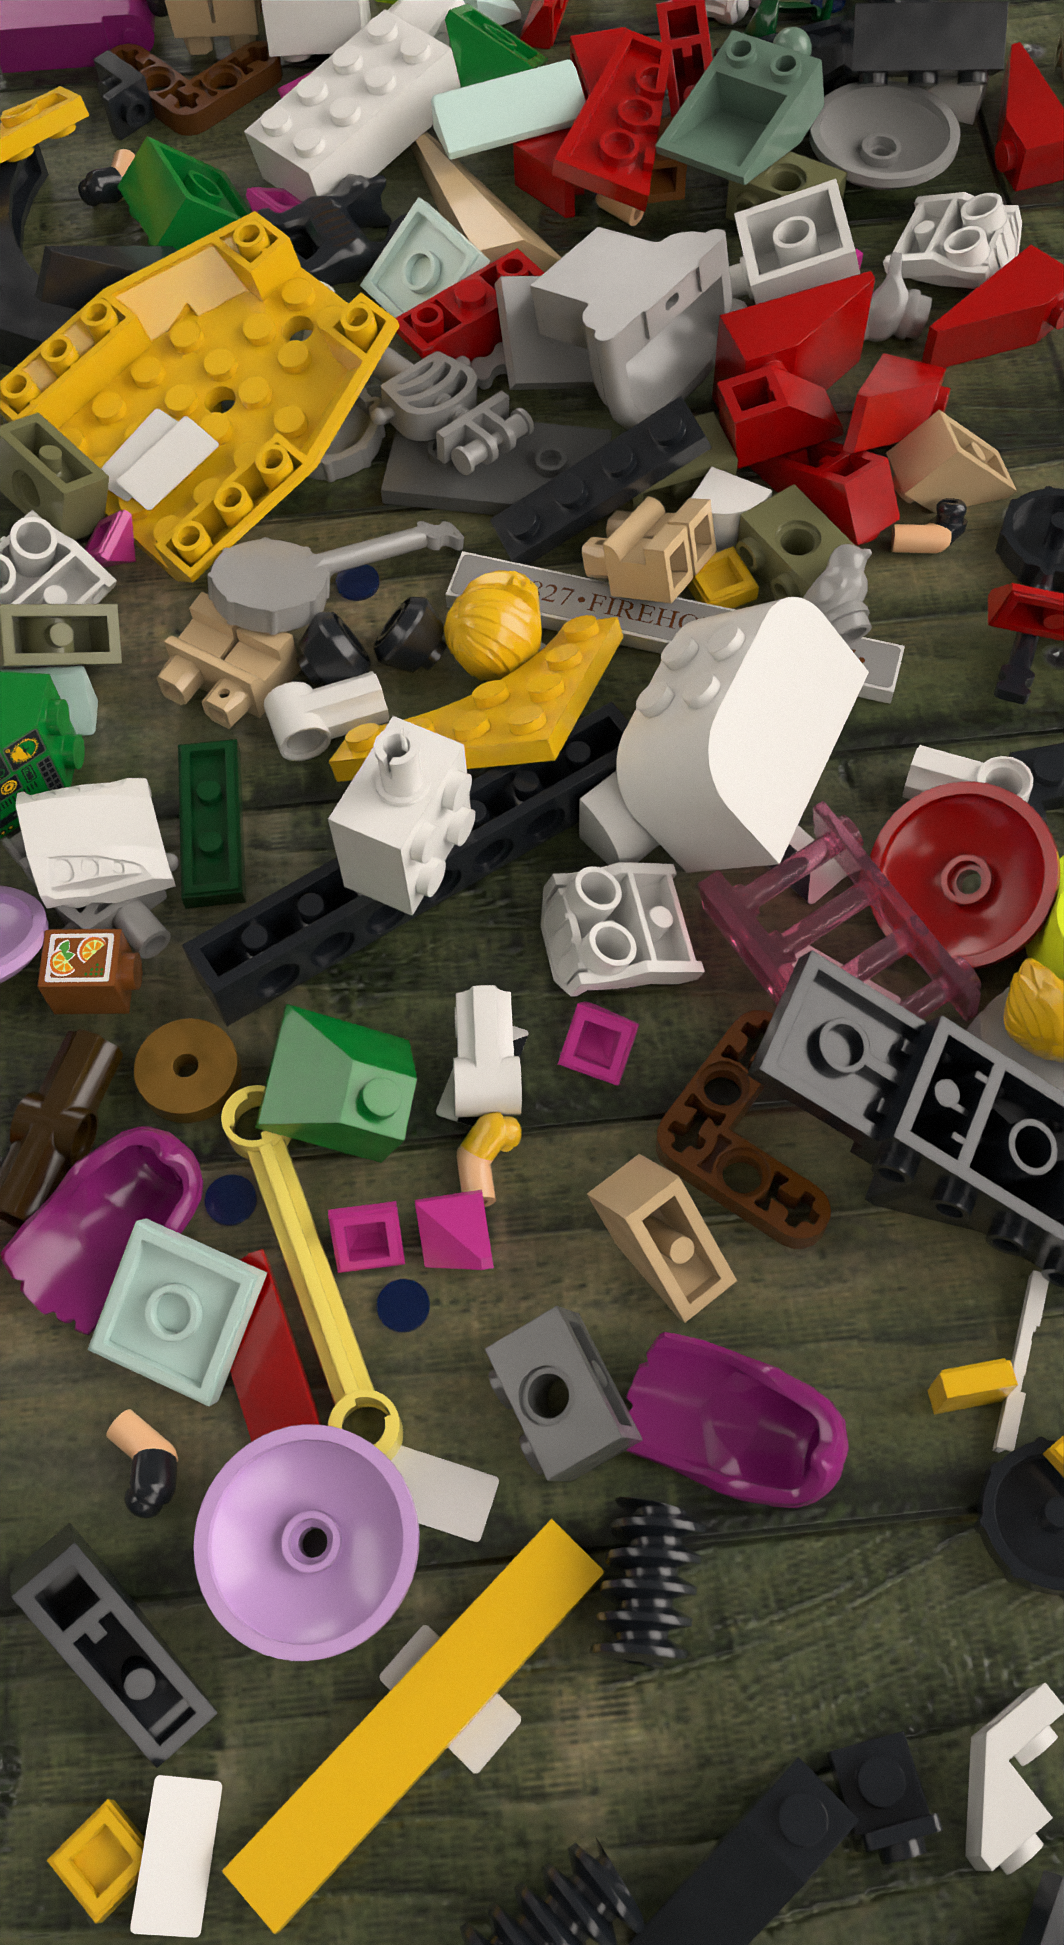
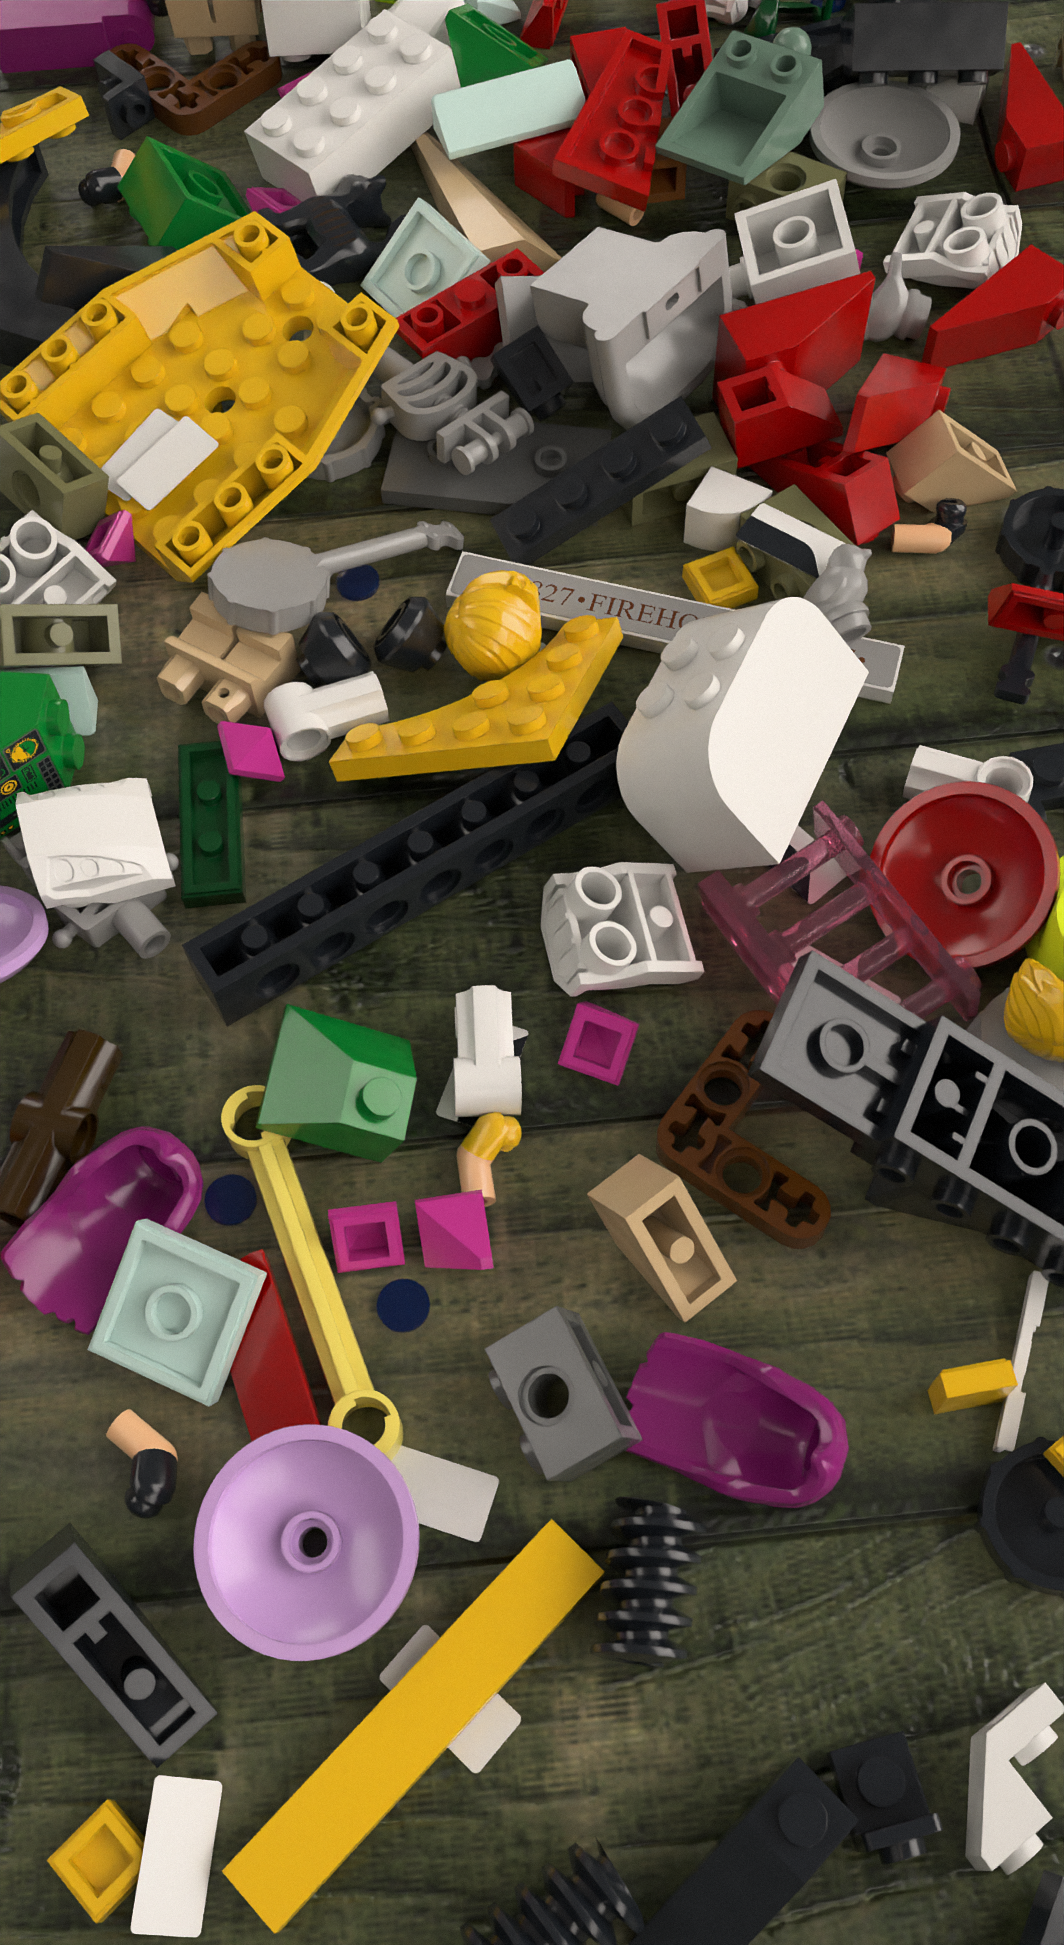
dark orange brick [37,929,143,1014] -> none
pearl gold piece [134,1018,242,1123] -> none
white brick [328,716,475,915] -> none
white brick [579,770,660,865] -> none
tan hips [582,496,717,604] -> none
none -> dark pink slope [217,721,285,782]
none -> black bracket [490,325,574,422]
none -> sticker [736,503,846,578]

